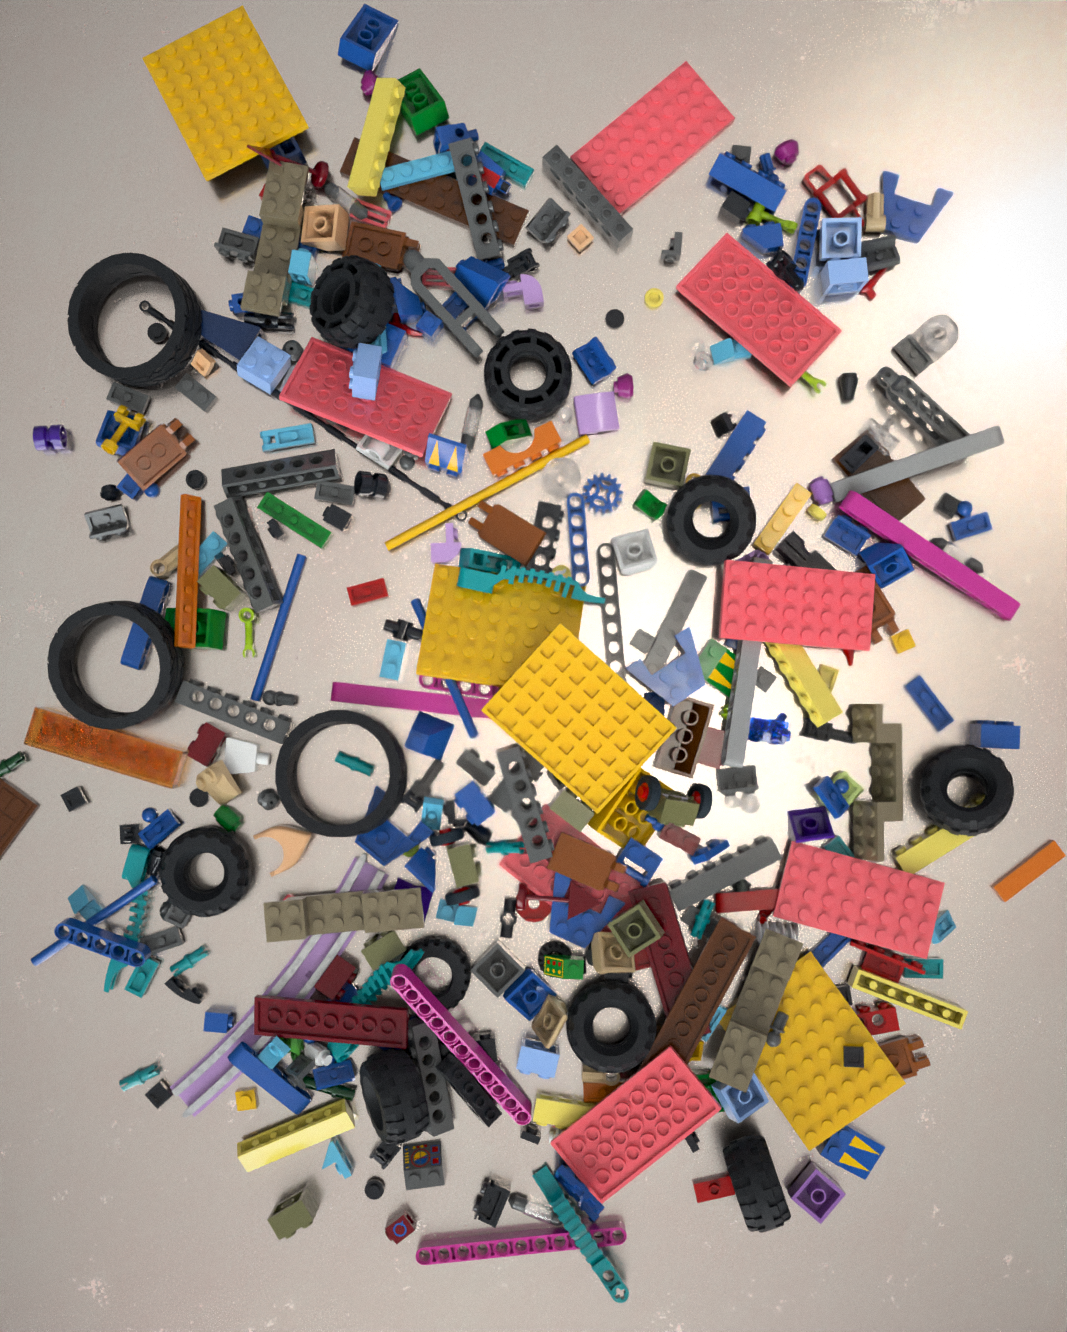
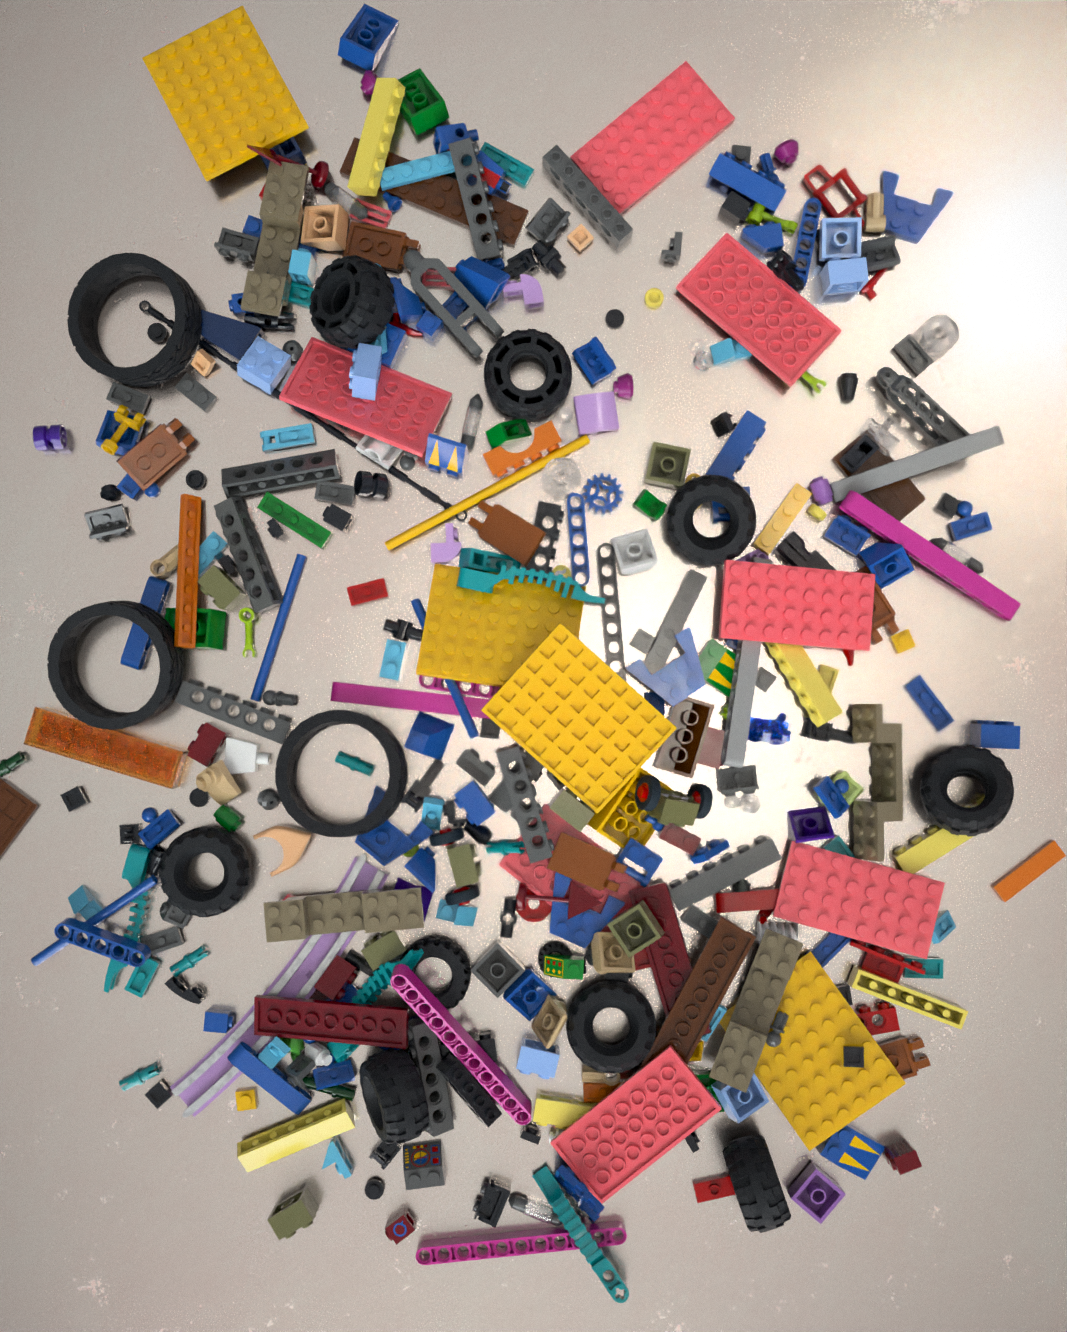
teal pin [690,899,716,939] -> none
none -> black axle [344,950,380,976]
none -> black plate [480,718,500,739]
none -> black axle [531,240,567,276]
none -> dark red brick [884,1138,922,1175]

